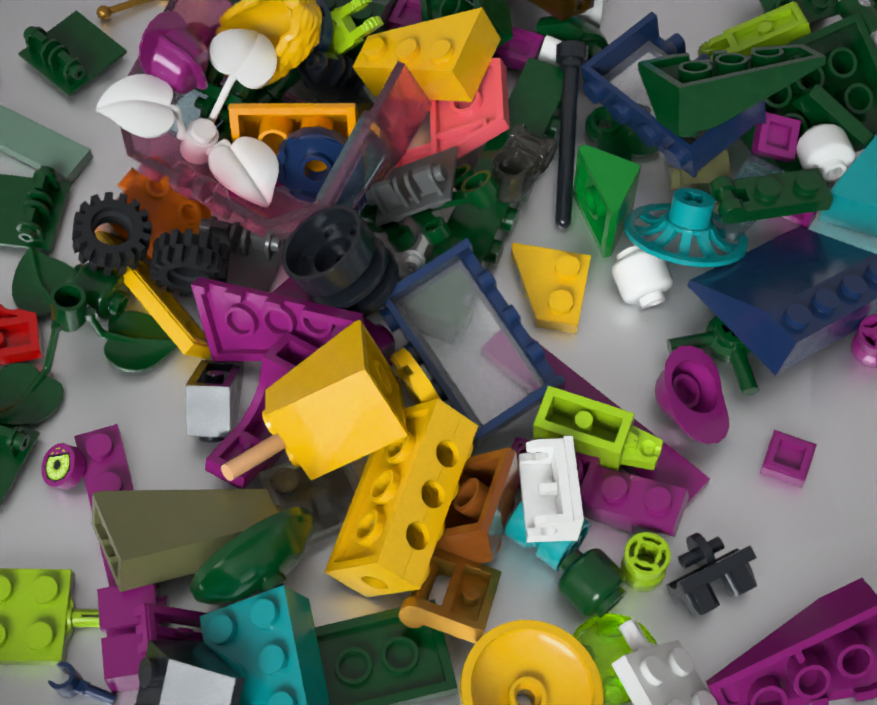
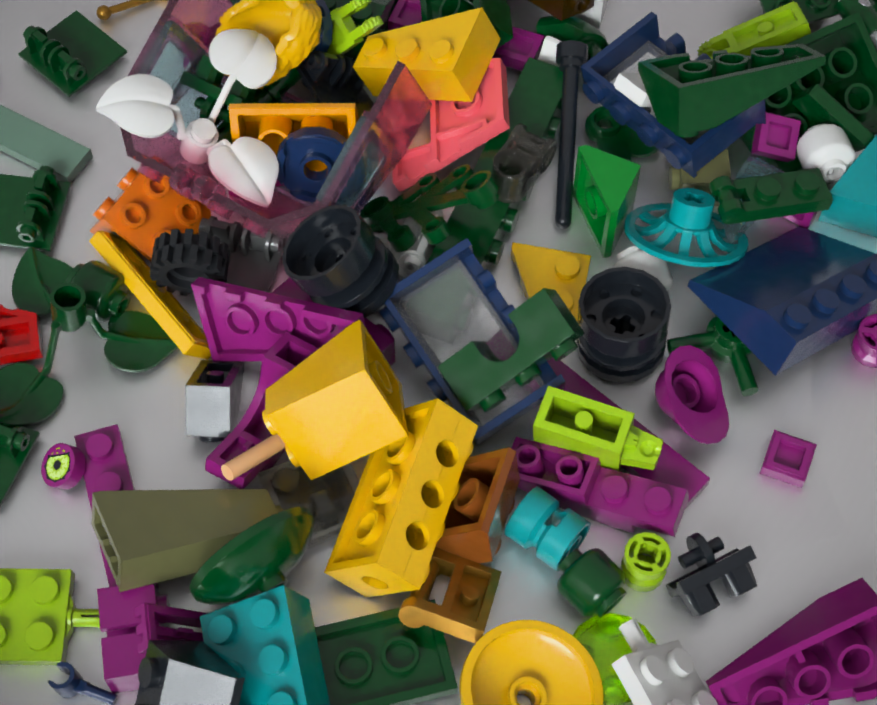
black tyre [72,192,152,276] -> none
magenta piece [139,10,209,94] -> none
dark grey hinge [365,146,458,227] -> none
yellow tile [389,347,441,404] -> none
white hinge [518,436,584,542] -> none
none -> dark green arch [437,288,585,413]
none -> black wheel [576,267,671,383]
none -> white tile [614,73,652,107]

